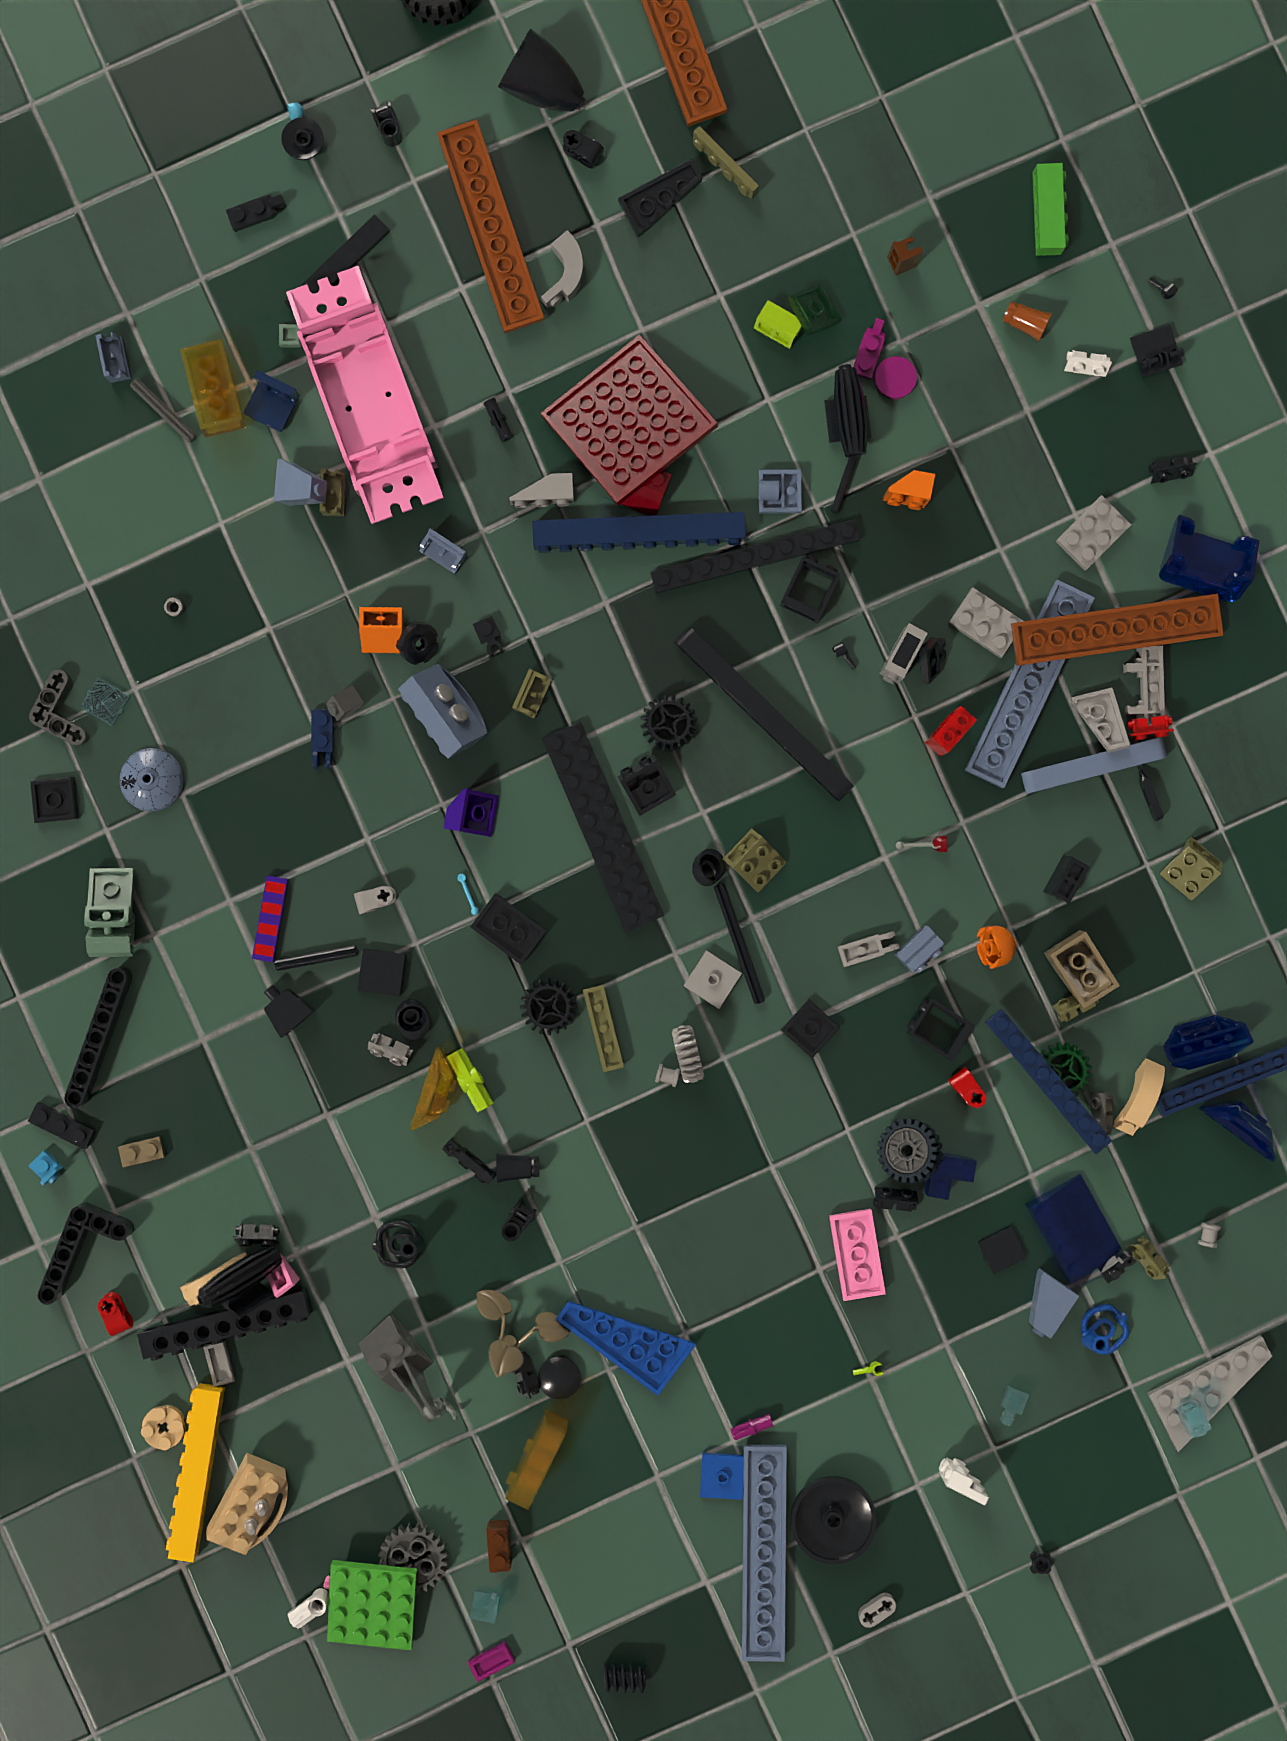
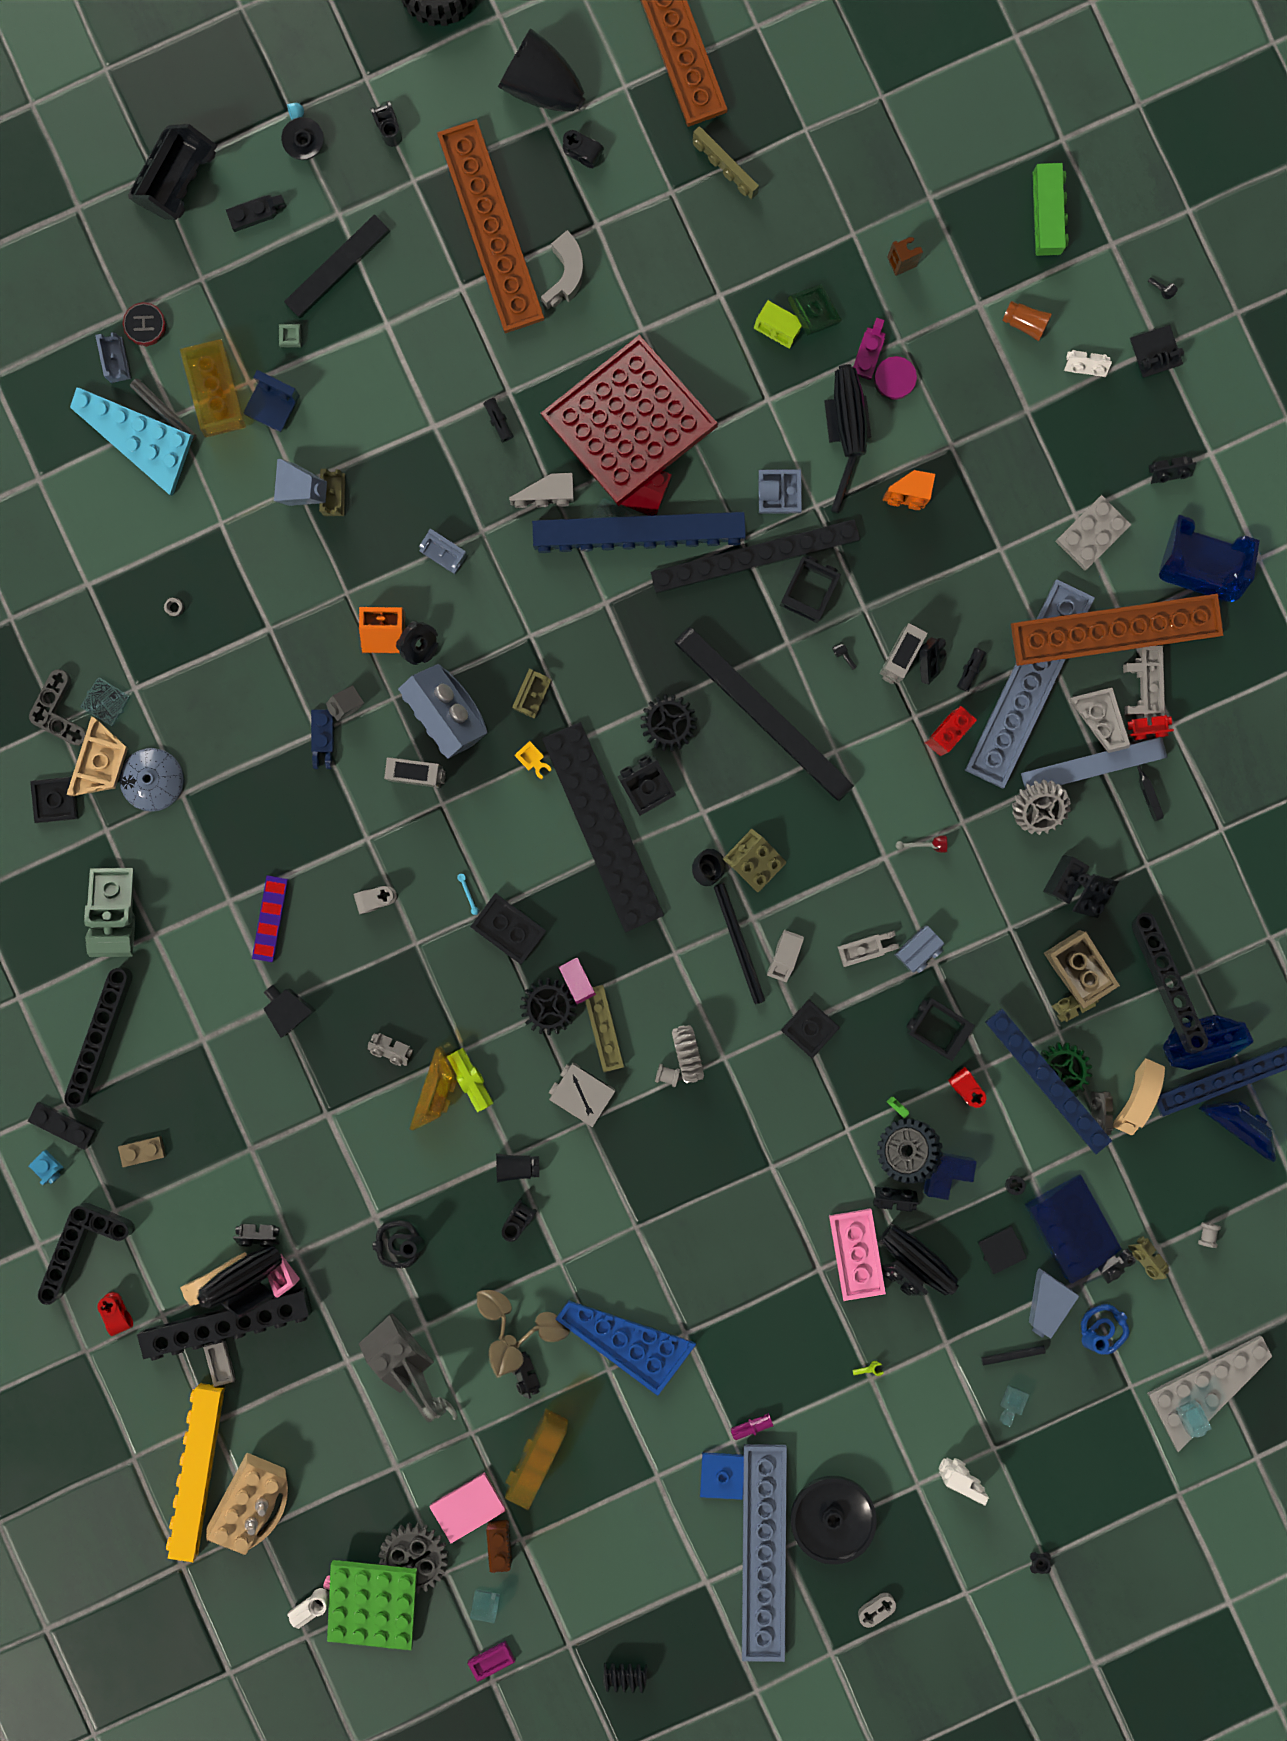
tan plate [141,1405,186,1450] -> none
black axle [274,945,358,971] -> none
bright pink piece [286,266,444,524] -> none
black tile [357,949,406,996] -> none
black hat [395,999,430,1040] -> none
black hinge [442,1138,497,1185] -> none
dark purple slope [443,789,499,837] -> none
black plate [473,616,503,656] -> none
black dish [538,1356,580,1399] -> none
black wing [618,159,702,238] -> none
light grey plate [683,950,742,1009] -> none
light grey plate [948,587,1023,658] -> none
orange cylinder [976,925,1017,969] -> none
olive bracket [1160,837,1223,900] -> none
none -> tan wing [67,717,128,796]
none -> medium azure wing [70,387,194,495]
none -> black tile [123,302,167,346]
none -> black windscreen [128,124,218,220]
none -> light grey brick [384,757,446,788]
none -> bright pink tile [429,1472,506,1543]
none -> yellow plate [514,741,552,779]
none -> light grey brick [549,1062,616,1127]
none -> tile [559,958,596,1004]
none -> light grey slope [767,930,804,983]
none -> black plate [879,1224,959,1296]
none -> bright green tile [886,1096,910,1119]
none -> black pin [956,648,987,692]
none -> black bar [981,1345,1046,1366]
none -> black bush [1005,1176,1026,1195]
none -> light grey gear [1012,779,1071,835]
none -> black hinge [1072,873,1119,918]
none -> black beam [1132,912,1208,1054]

